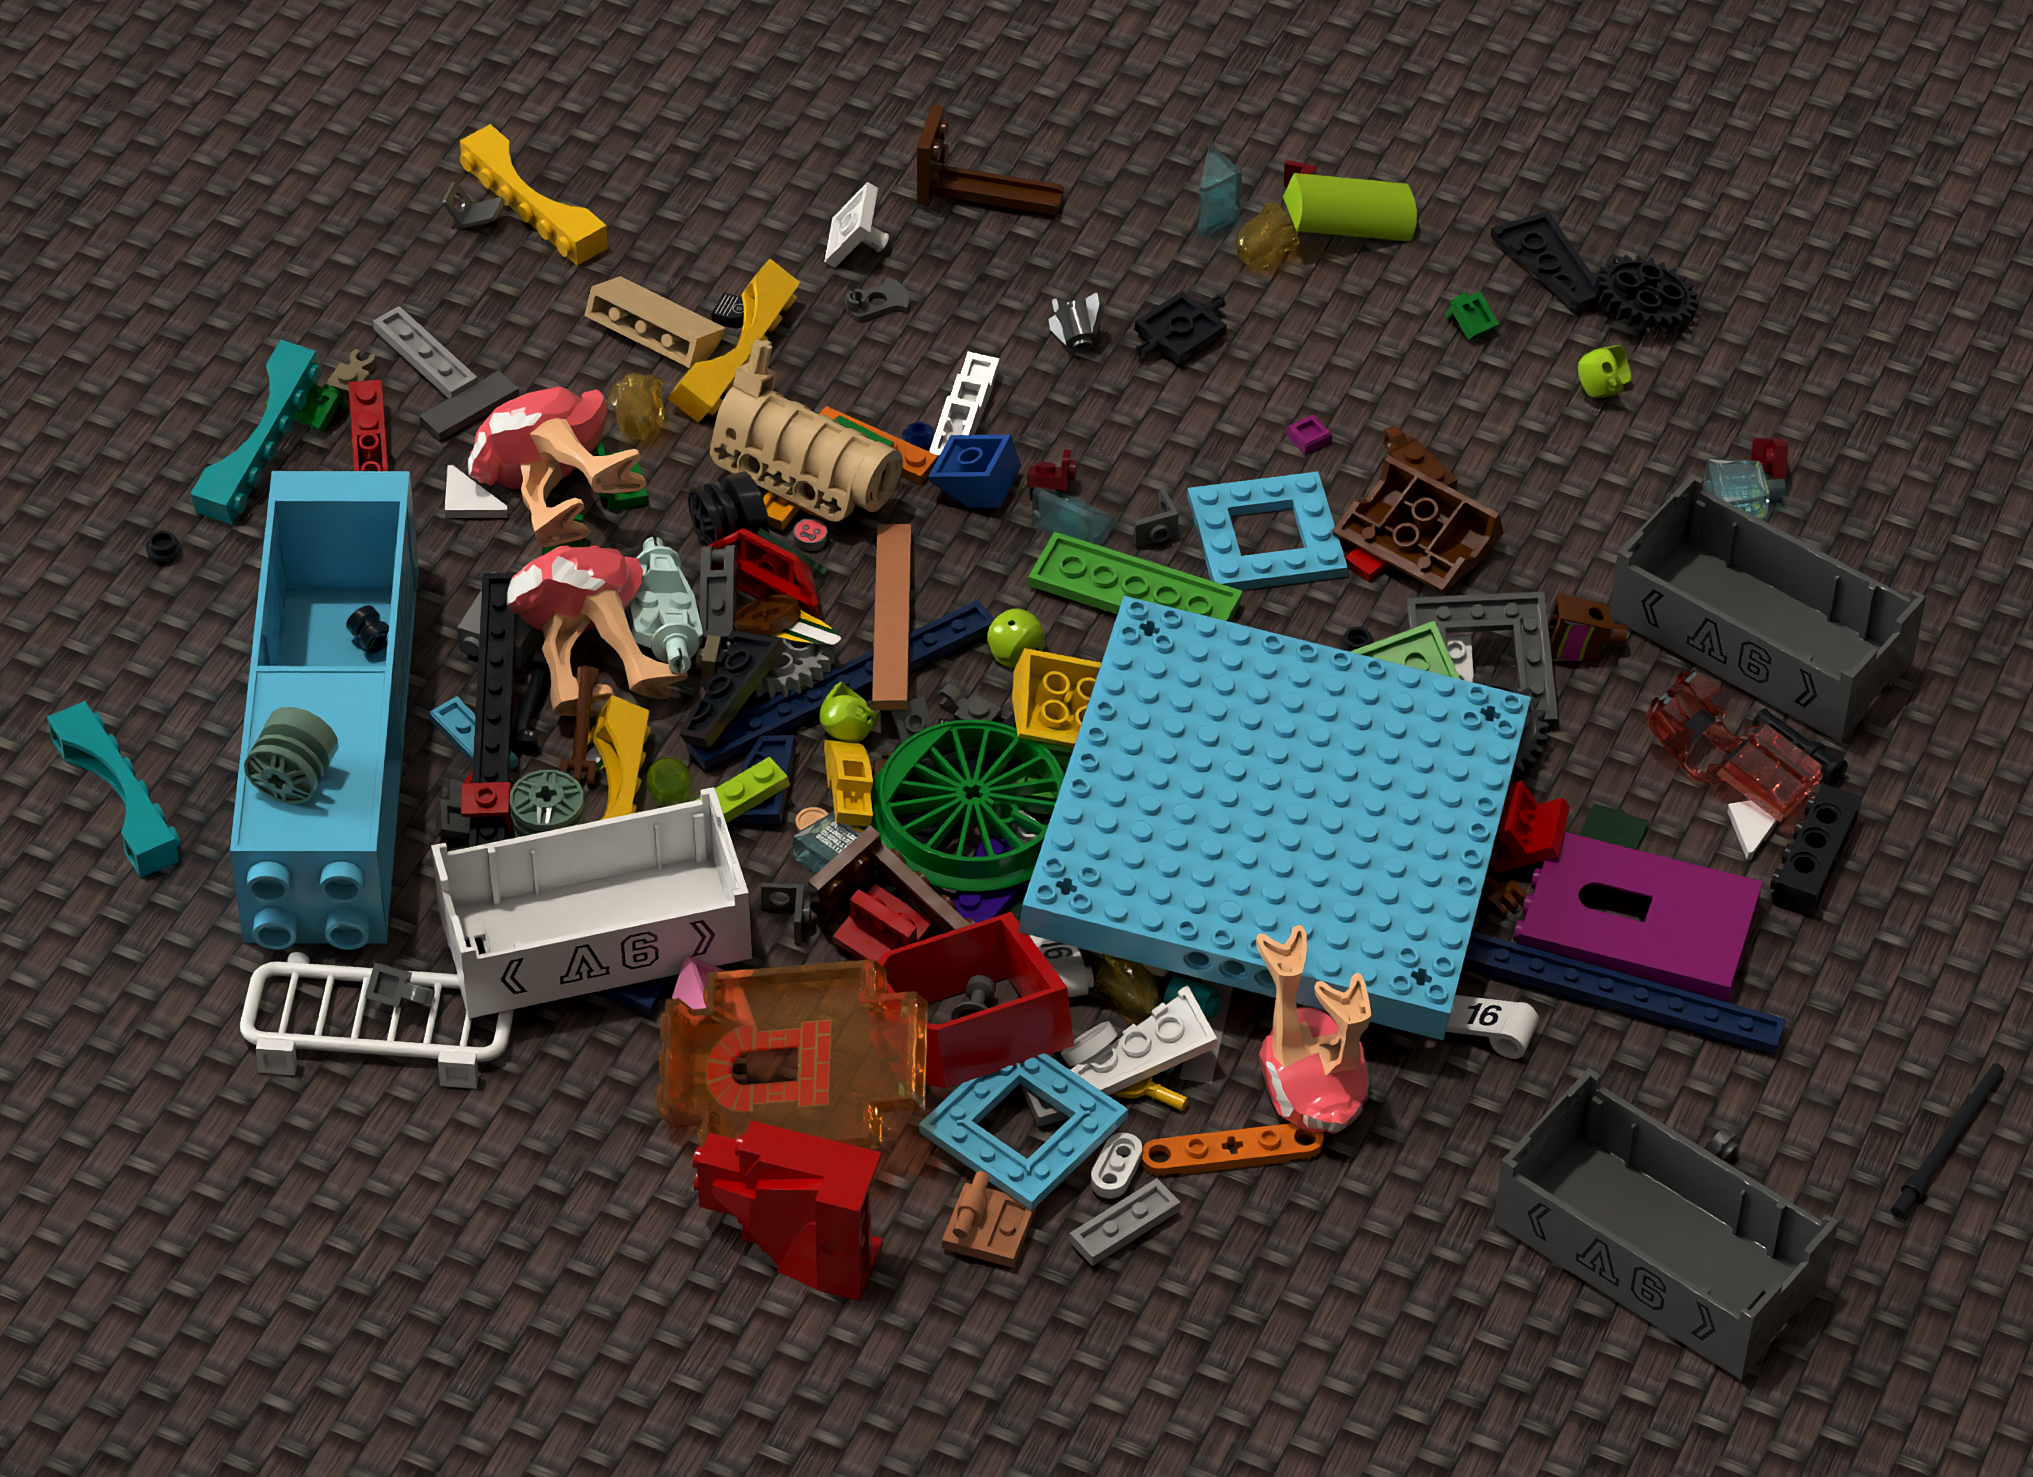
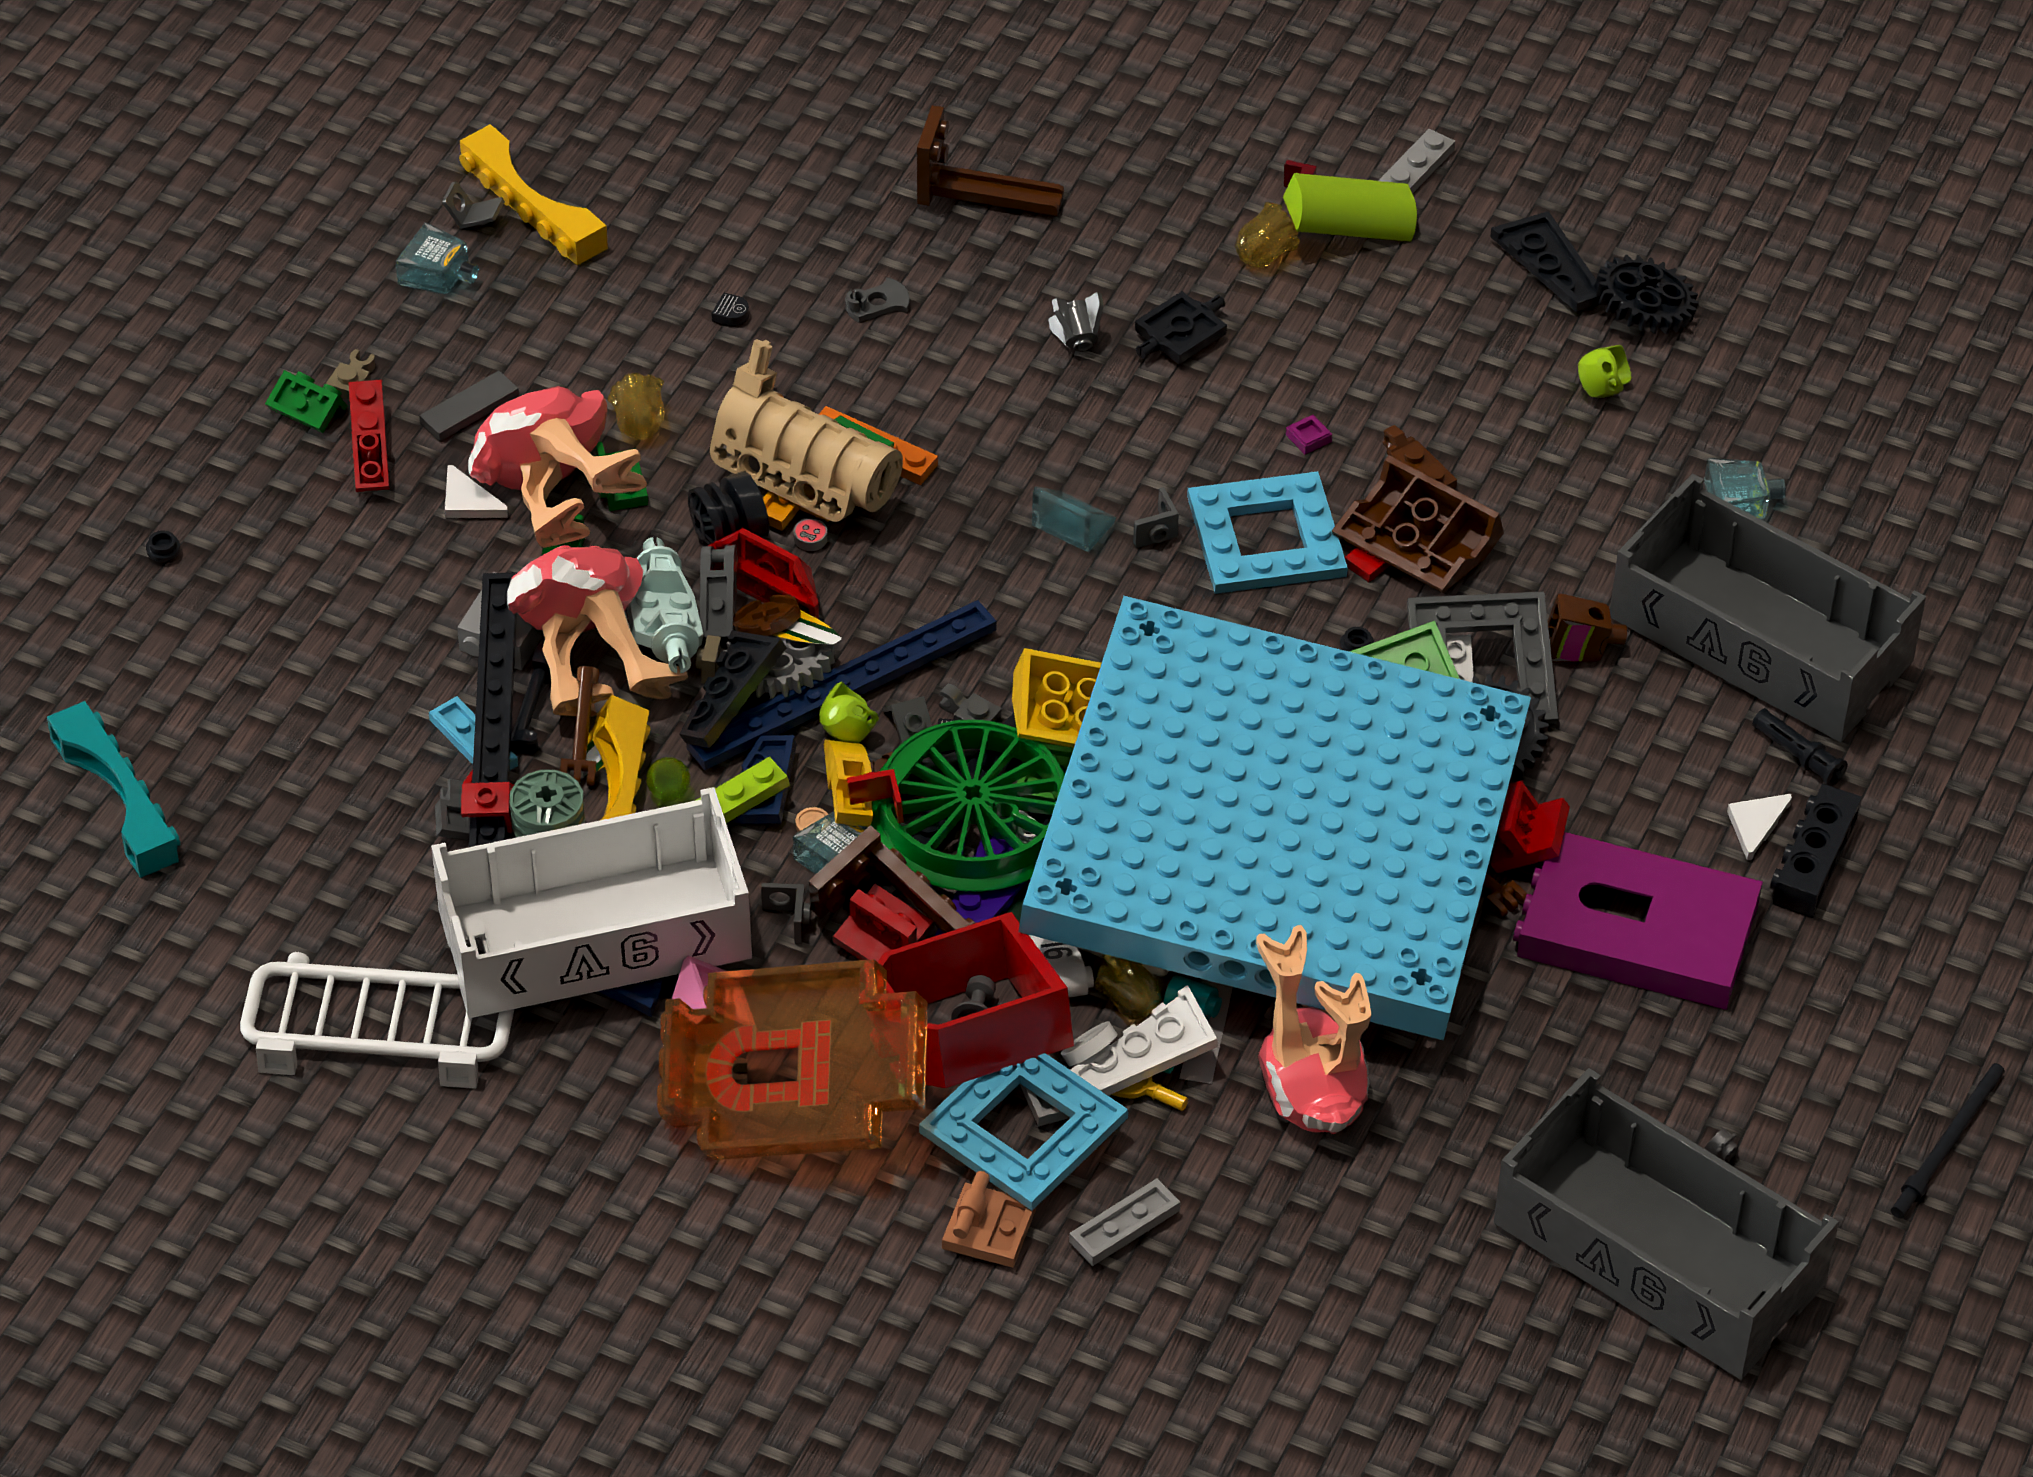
teal arch [190,340,322,524] -> none
medium azure piece [230,471,419,950] -> none
sand green wheel [244,707,339,804] -> none
black wheel [346,605,389,654] -> none
dark grey plate [365,963,435,1008] -> none
light grey plate [373,306,478,398] -> none
tan brick [584,276,725,368] -> none
yellow arch [667,259,800,423] -> none
red panel [693,1120,883,1301] -> none
clear green piece [757,528,827,575] -> none
white tile [824,182,889,268] -> none
nougat tile [872,524,911,710] -> none
clear blue plate [902,422,934,450] -> none
blue slope [928,434,1022,509] -> none
white slope [929,352,1000,458] -> none
lime helmet [987,608,1046,668] -> none
dark red bracket [1027,449,1076,491] -> none
bright green plate [1028,531,1243,622] -> none
white plate [1091,1132,1142,1199] -> none
orange piece [1141,1123,1324,1177] -> none
clear light blue slope [1197,146,1242,237] -> none
green bracket [1444,291,1499,341] -> none
white door [1446,995,1539,1059] -> none
dark blue plate [1462,931,1786,1055] -> none
clear green piece [1579,803,1649,850] -> none
clear red piece [1645,669,1823,822] -> none
dark red bracket [1750,437,1788,479] -> none
none -> clear light blue torso [396,223,479,294]
none -> red bracket [847,769,904,824]
none -> light grey plate [1378,129,1455,194]

